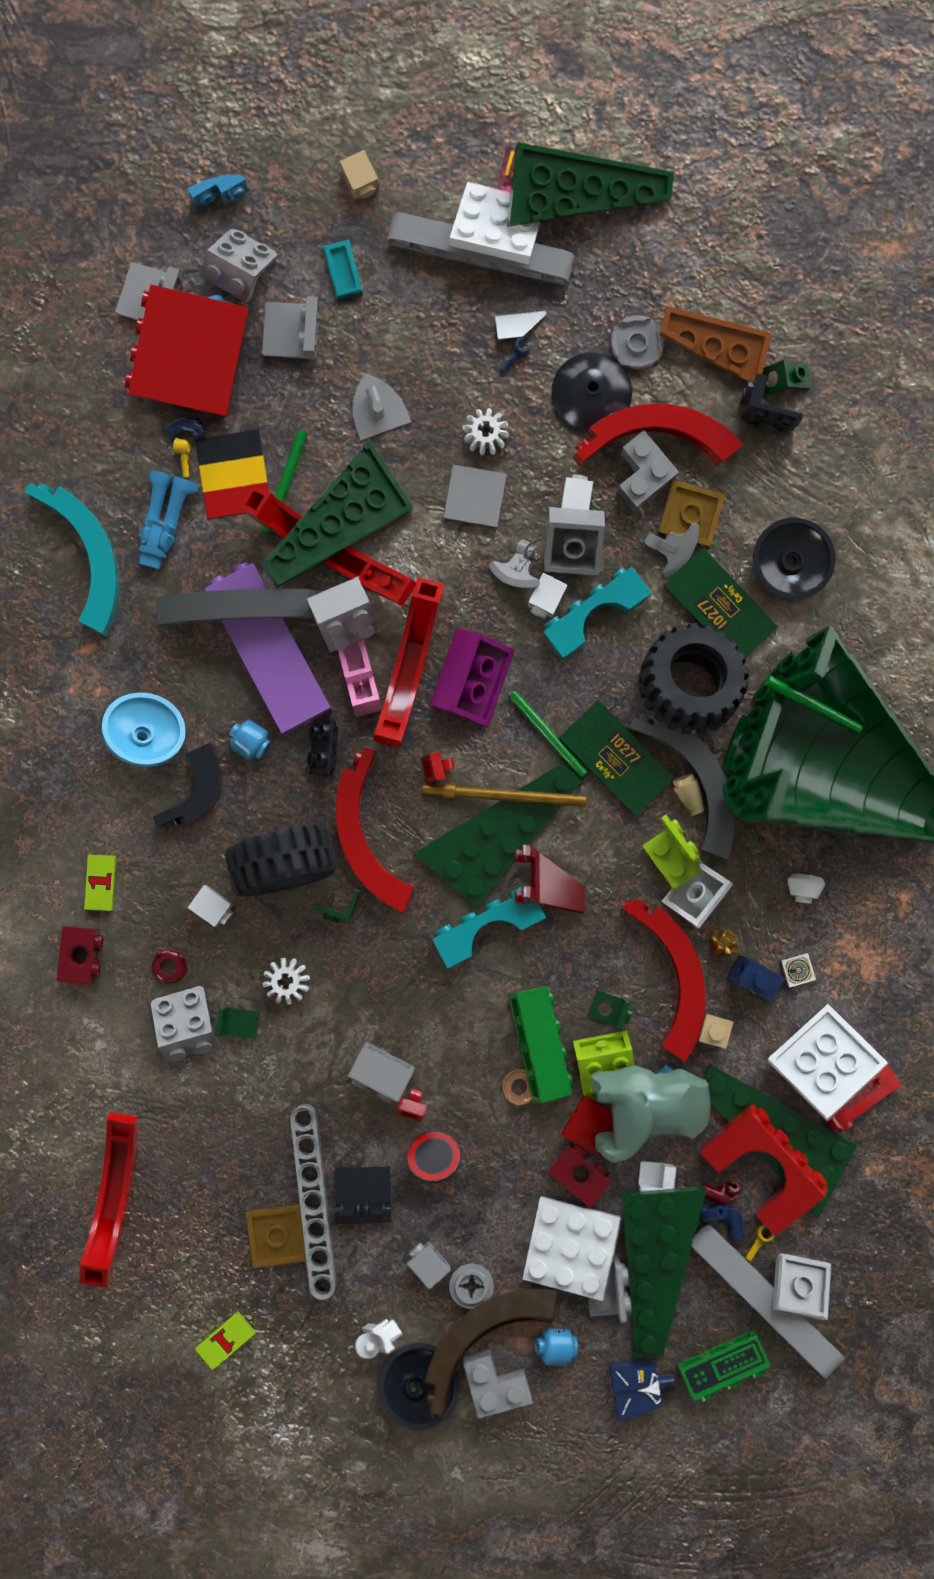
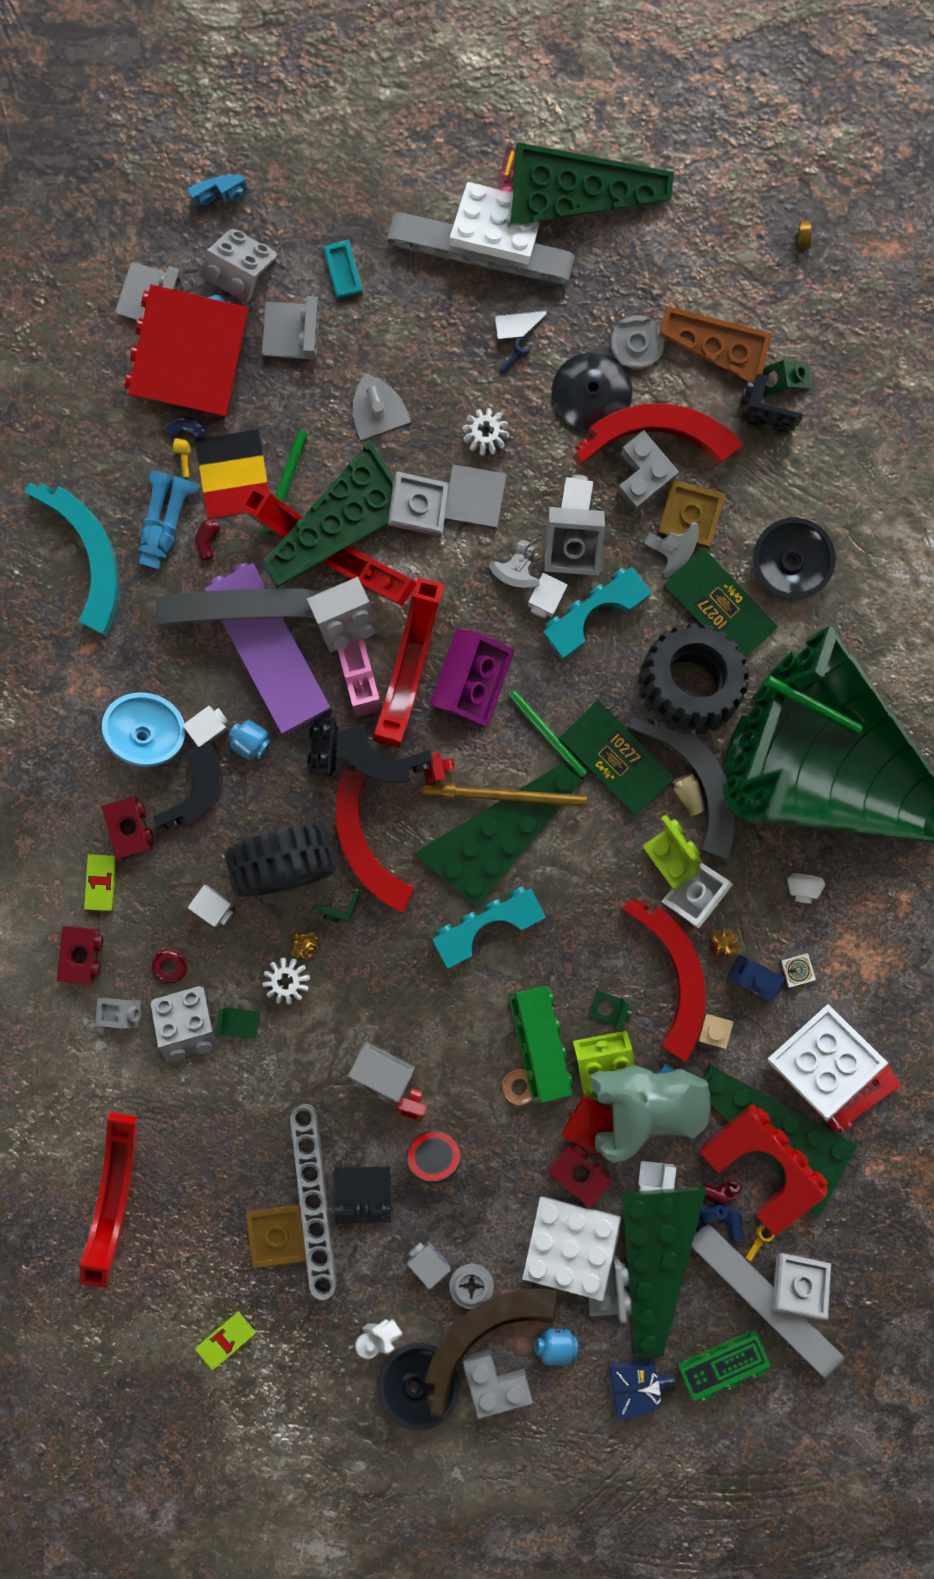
tan brick [340,150,379,199] -> none
dark red flag [515,845,585,914] -> none
none -> light grey bracket [95,998,141,1029]
none -> dark red brick [101,796,155,859]
none -> white brick [183,706,228,747]
none -> dark red arm [195,519,220,560]
none -> pearl gold plant [290,932,320,960]
none -> black arch [337,724,434,784]
none -> light grey tile [388,472,449,537]
none -> pearl gold tile [798,220,811,249]

